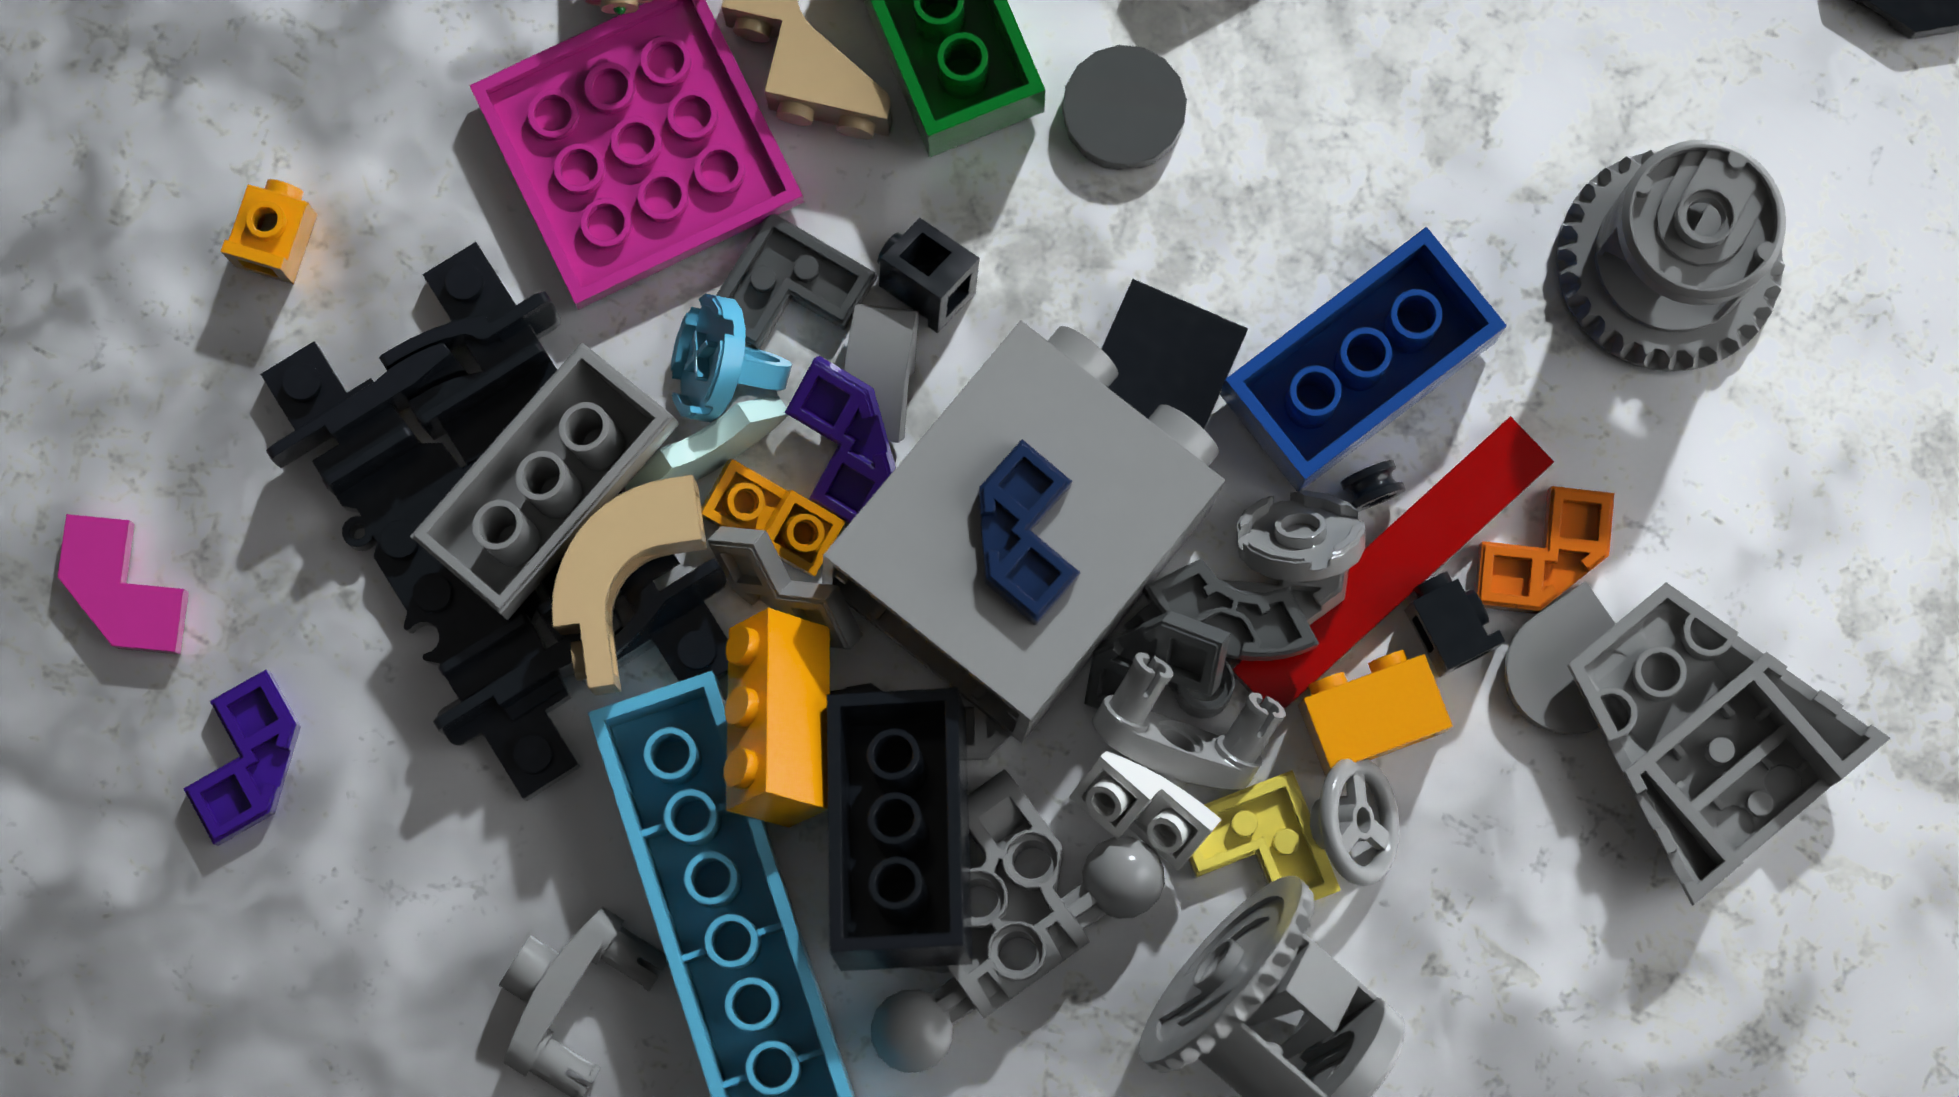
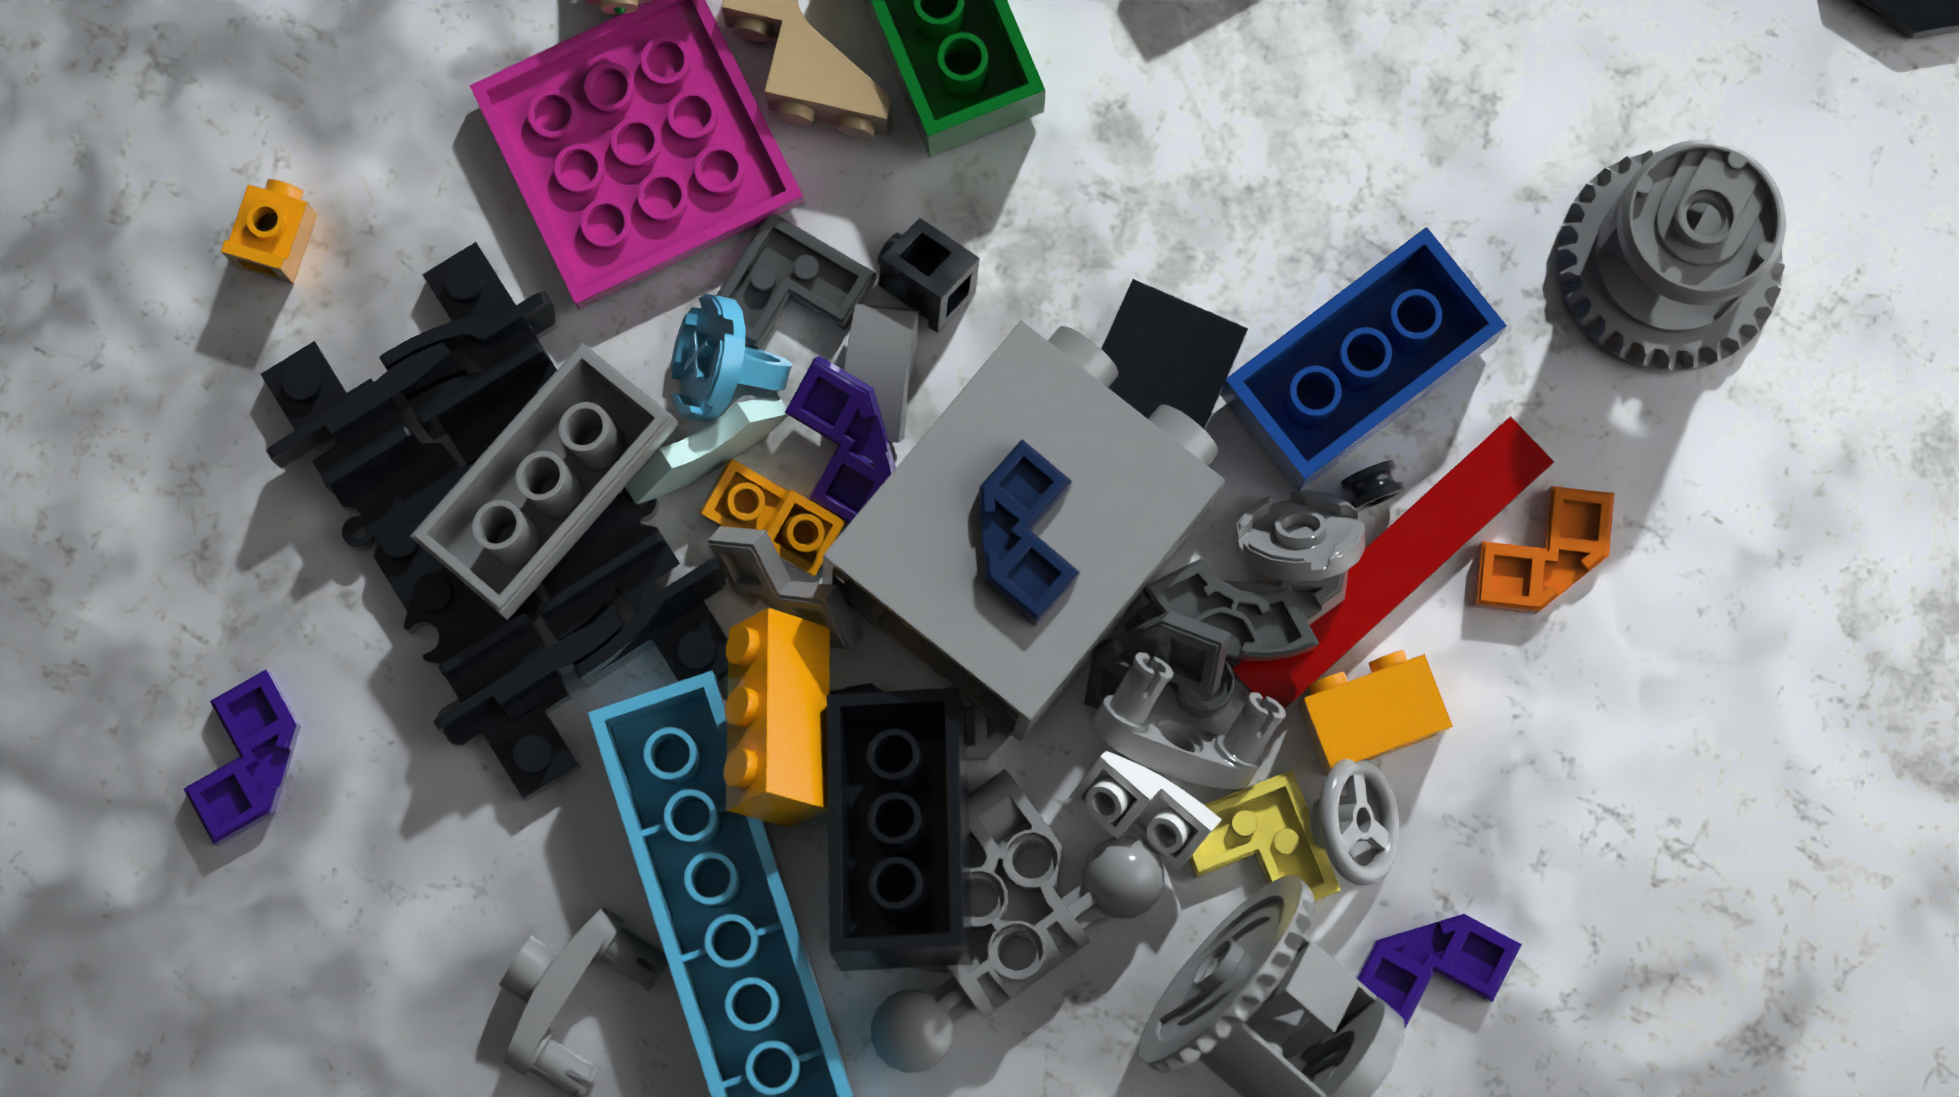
dark pink tile [57,514,189,655] -> none
tan arch [552,475,707,696] -> none
dark grey tile [1062,45,1187,170] -> none
black brick [1404,571,1506,678] -> none
light grey tile [1504,581,1616,734] -> none
light grey wedge [1567,582,1890,906] -> none
none -> dark purple tile [1355,914,1522,1028]

